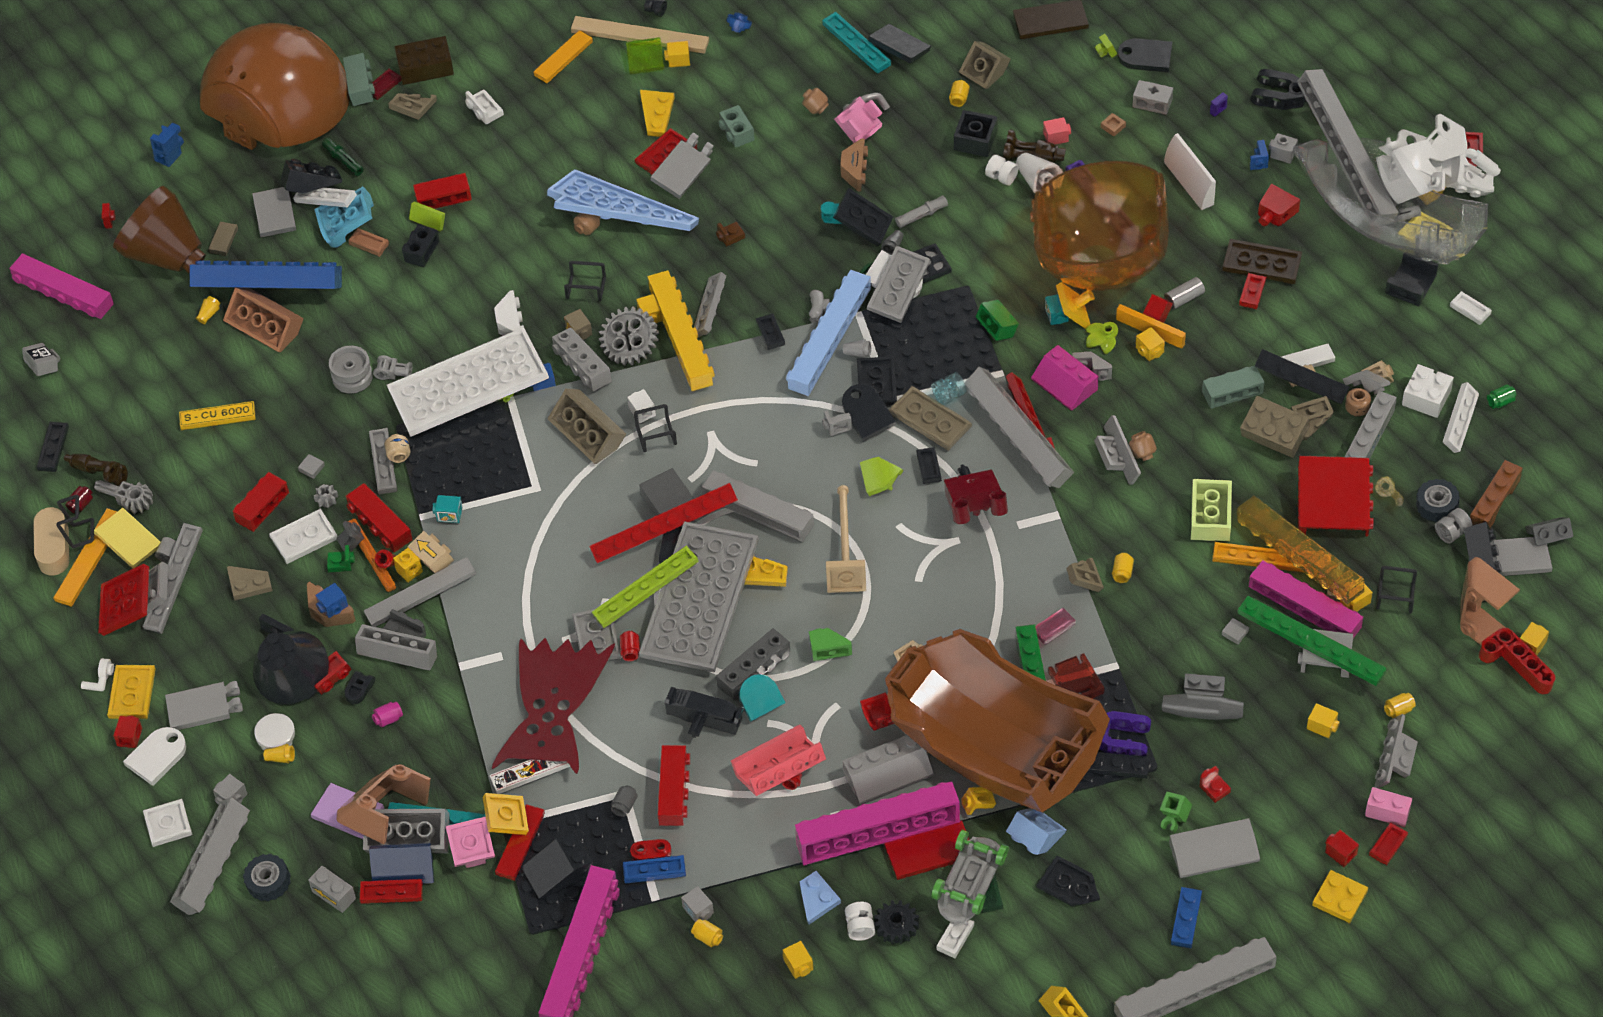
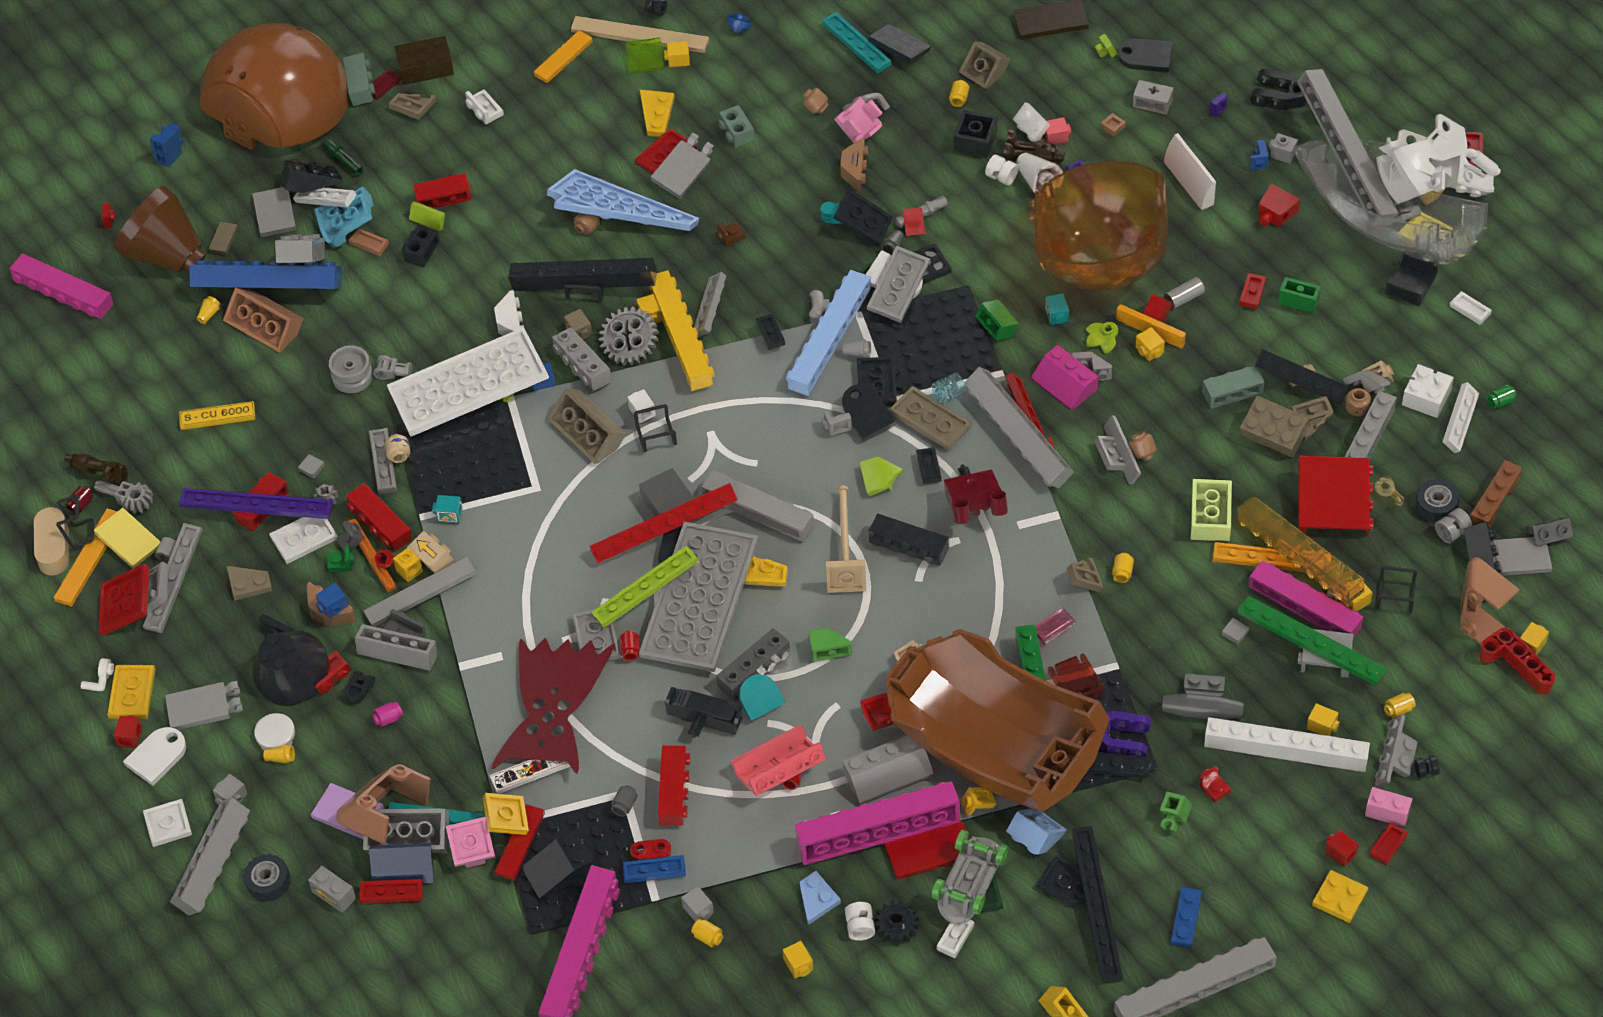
light grey piece [22,343,60,376] -> none
black tile [37,422,69,472] -> none
yellow tile [1056,282,1095,329] -> none
light grey slope [1169,818,1260,878] -> none
dark brown plate [1222,239,1302,284] -> none
white tile [1282,344,1335,367] -> none
none -> dark purple tile [179,488,333,519]
none -> light grey brick [275,234,325,263]
none -> black brick [508,258,657,291]
none -> black brick [868,513,949,566]
none -> red sticker [902,207,926,236]
none -> white bracket [1013,103,1050,142]
none -> black plate [1072,826,1123,984]
none -> white brick [1204,717,1370,772]
none -> green brick [1278,277,1321,314]
none -> black wheel [1414,755,1440,778]

